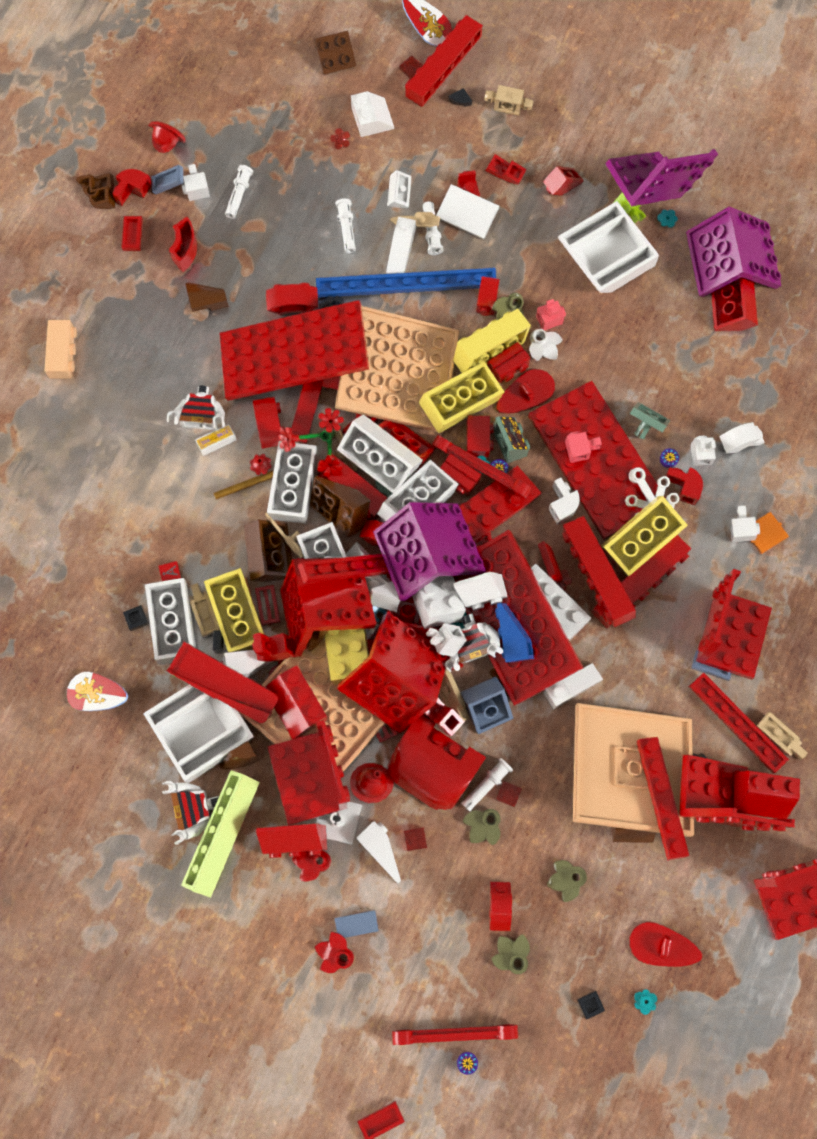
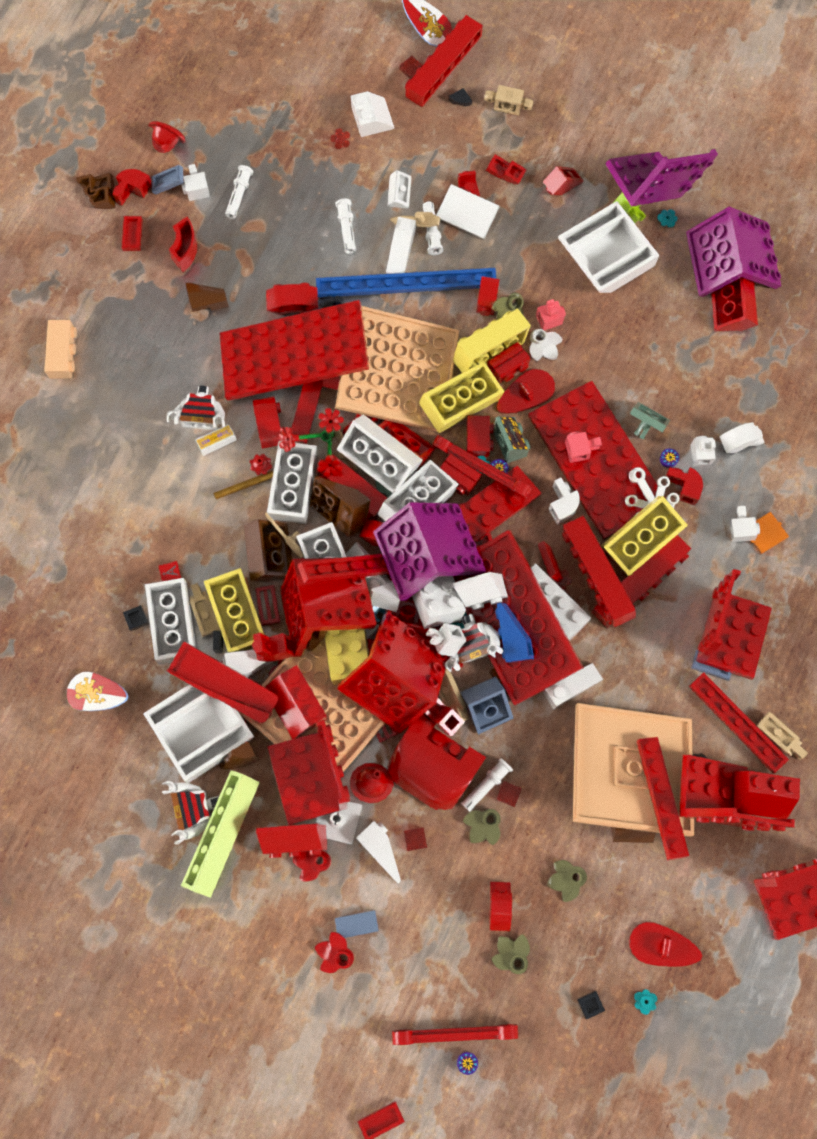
reddish brown bracket [313,30,356,75] -> none

